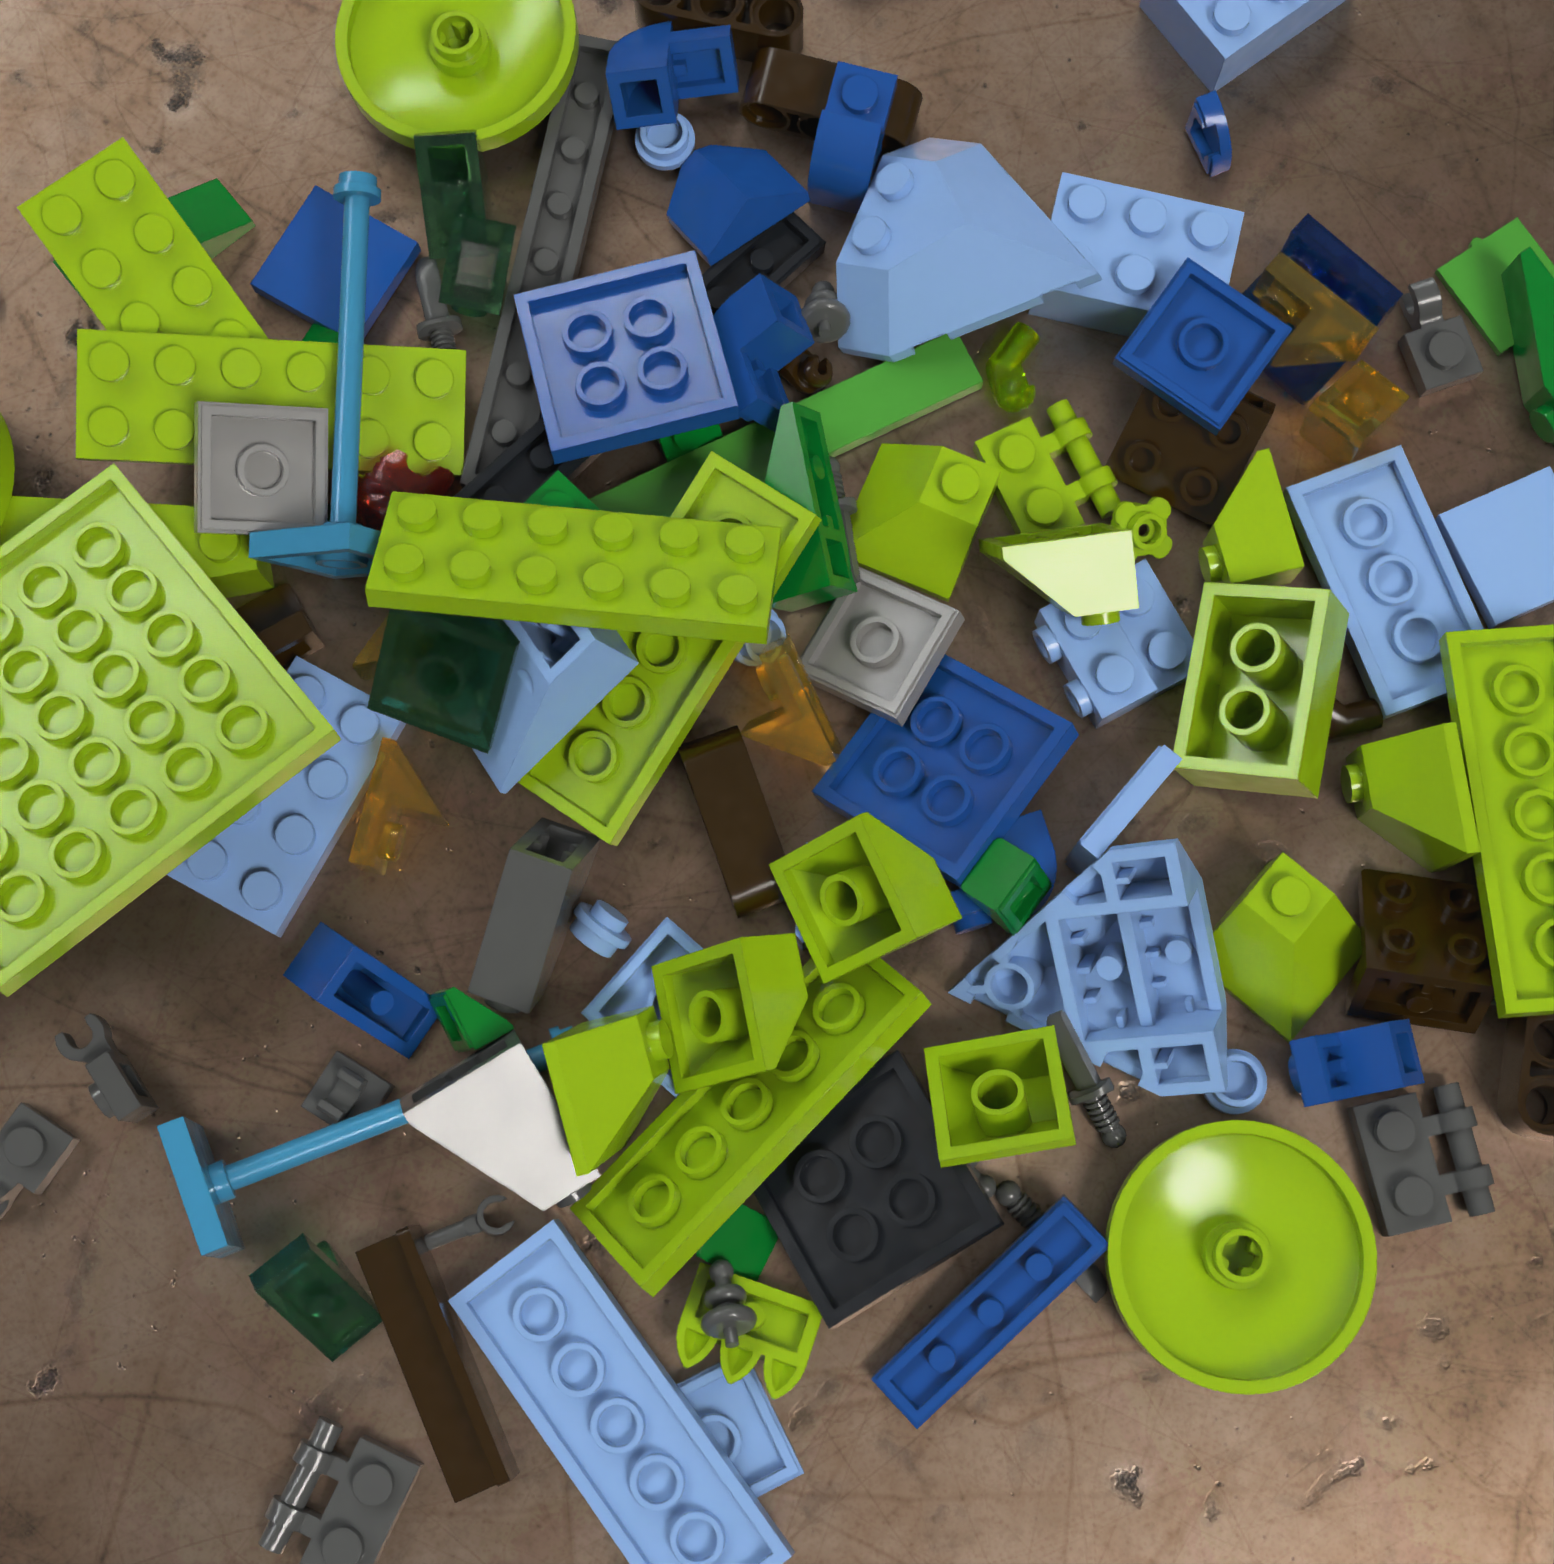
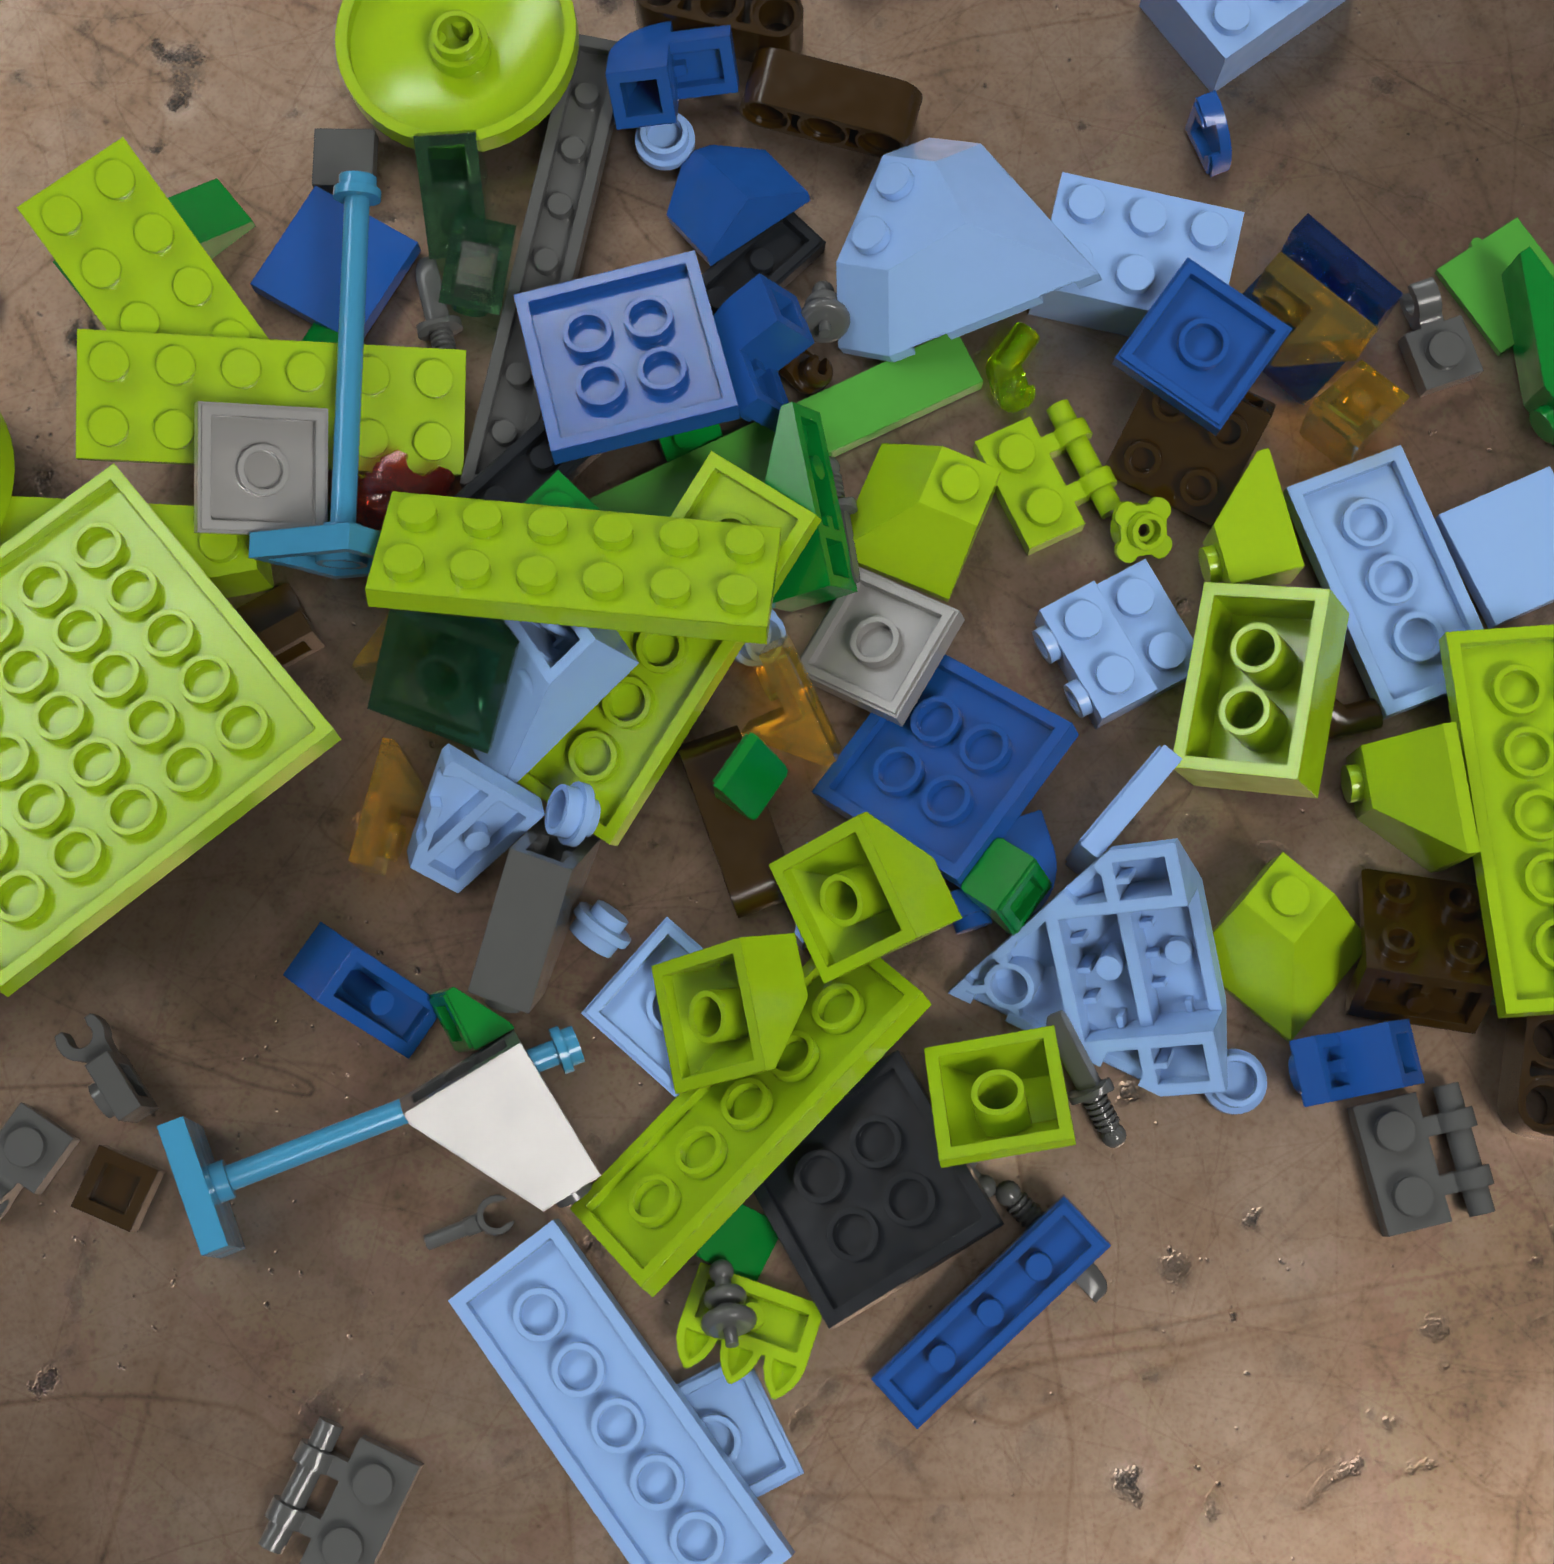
light blue plate [167,656,409,938] -> none
clear green slope [249,1233,383,1362] -> none
dark grey tile [301,1051,395,1125] -> none
dark brown panel [355,1225,520,1503] -> none
lime slope [542,1005,673,1176] -> none
blue brick [808,61,898,214] -> none
slope [978,523,1139,626] -> none
lime dish [1104,1120,1377,1395] -> none
none -> dark brown plate [71,1145,165,1232]
none -> dark grey tile [312,128,378,194]
none -> light blue wing [407,743,545,893]
none -> light blue plate [545,781,601,847]
none -> green slope [712,732,788,821]

